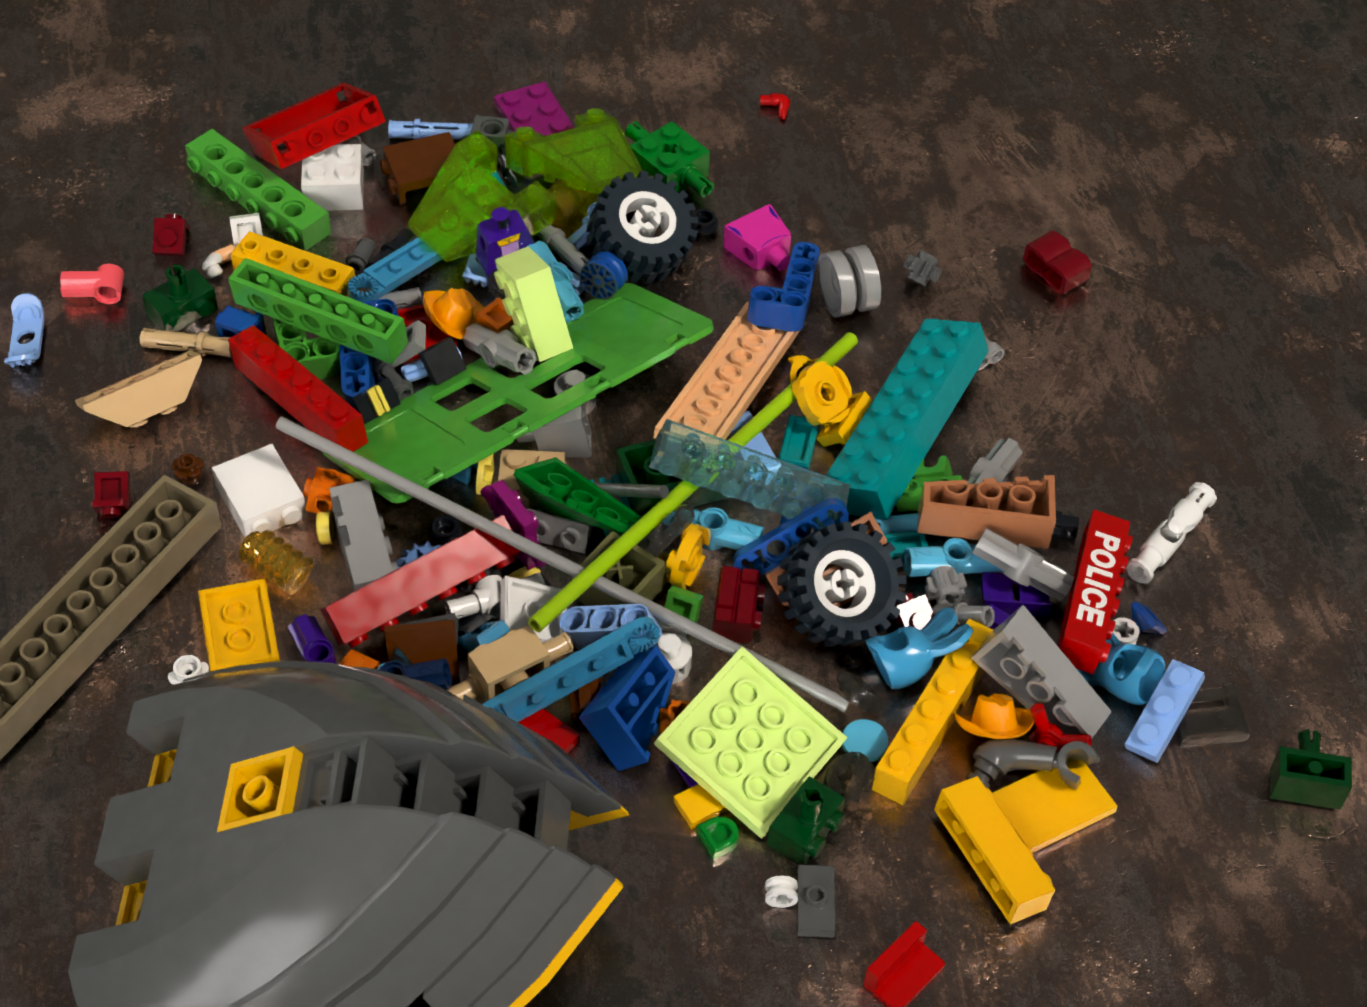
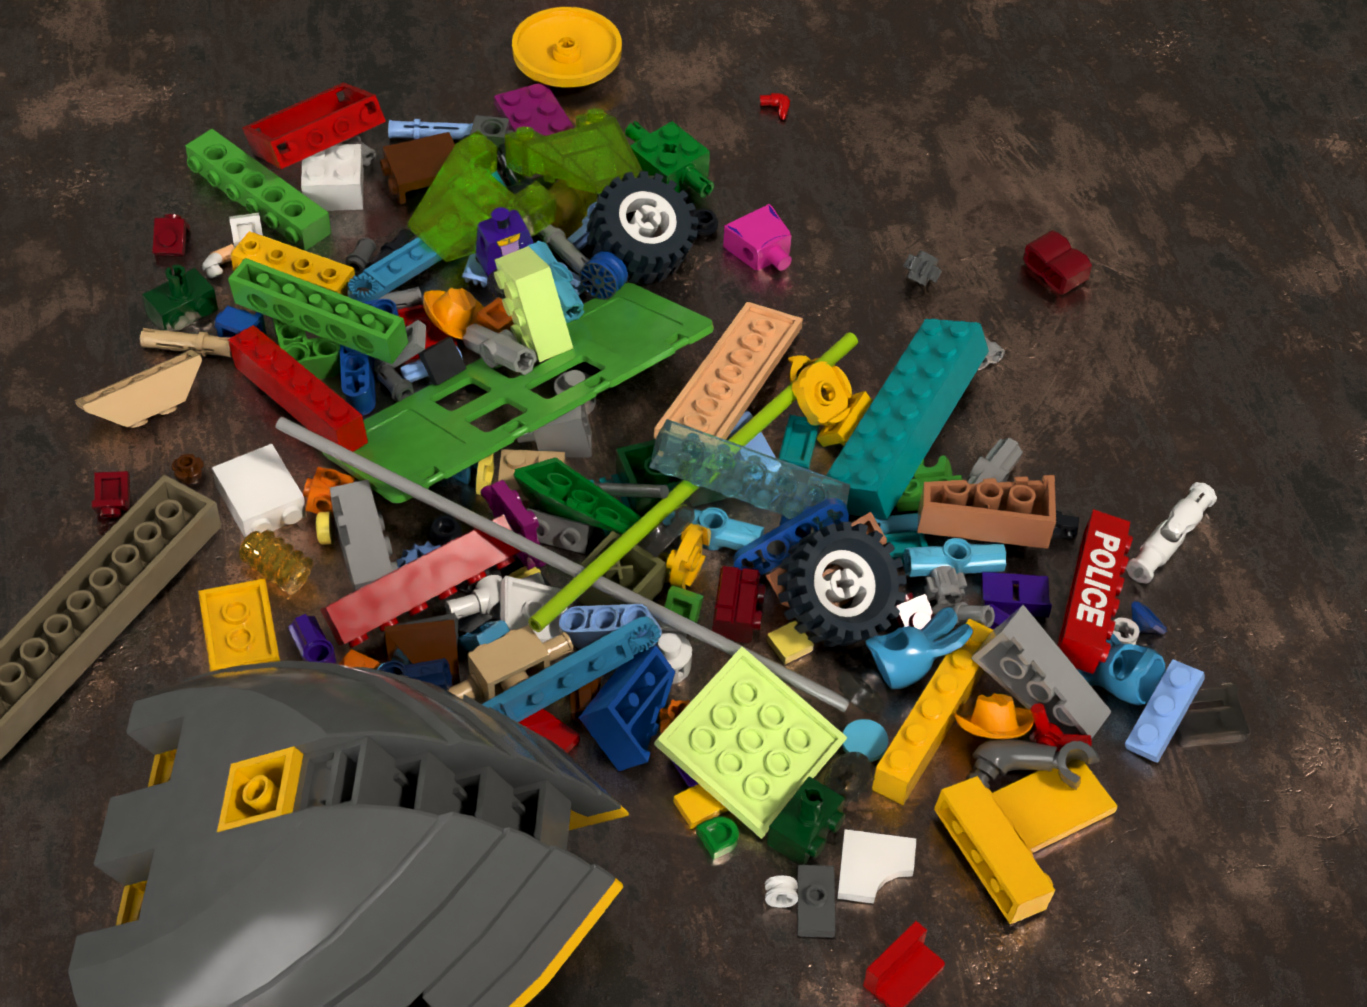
light blue piece [4,293,44,368] -> none
coral piece [60,264,125,304] -> none
white plate [168,655,209,684] -> none
black piece [353,377,401,424] -> none
blue beam [747,242,820,332] -> none
light grey wheel [818,245,881,317] -> none
light grey piece [972,528,1075,601] -> none
dark green brick [1270,729,1352,810] -> none
none -> yellow dish [512,7,622,87]
none -> light yellow tile [766,620,814,665]
none -> white tile [837,829,916,904]

